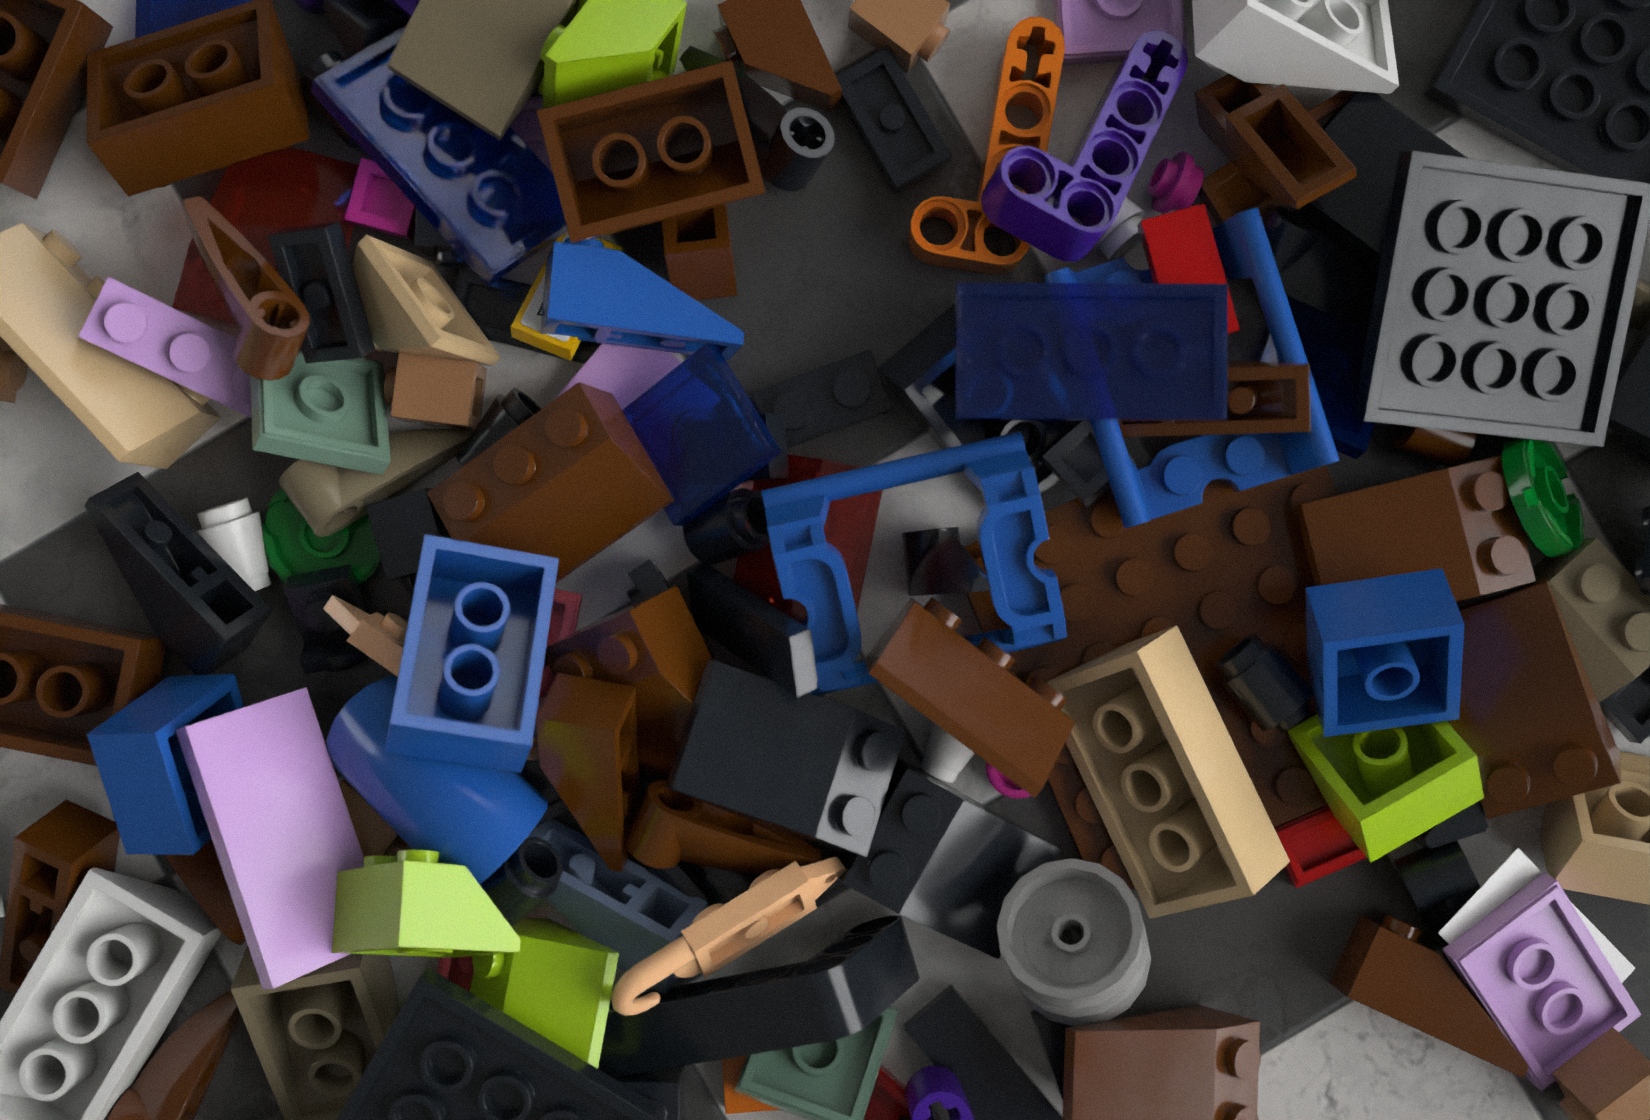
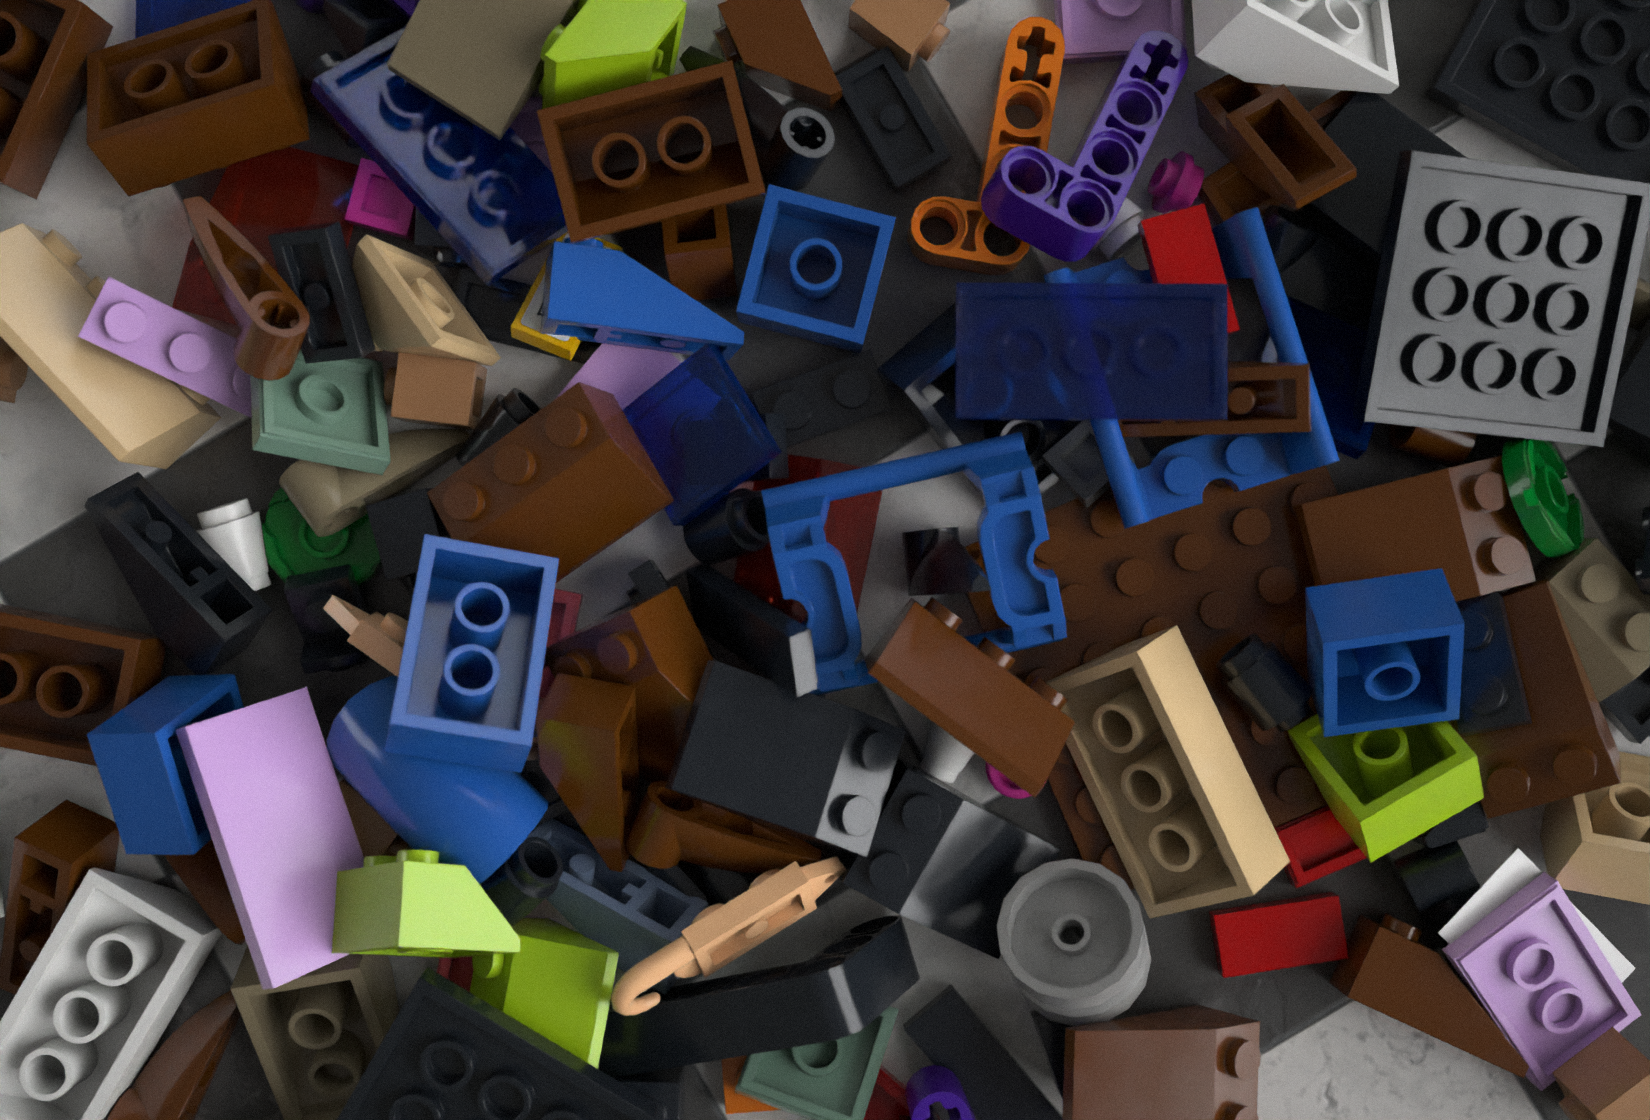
none -> blue brick [736,184,896,353]
none -> red tile [1209,892,1349,978]
none -> black plate [1456,592,1532,737]

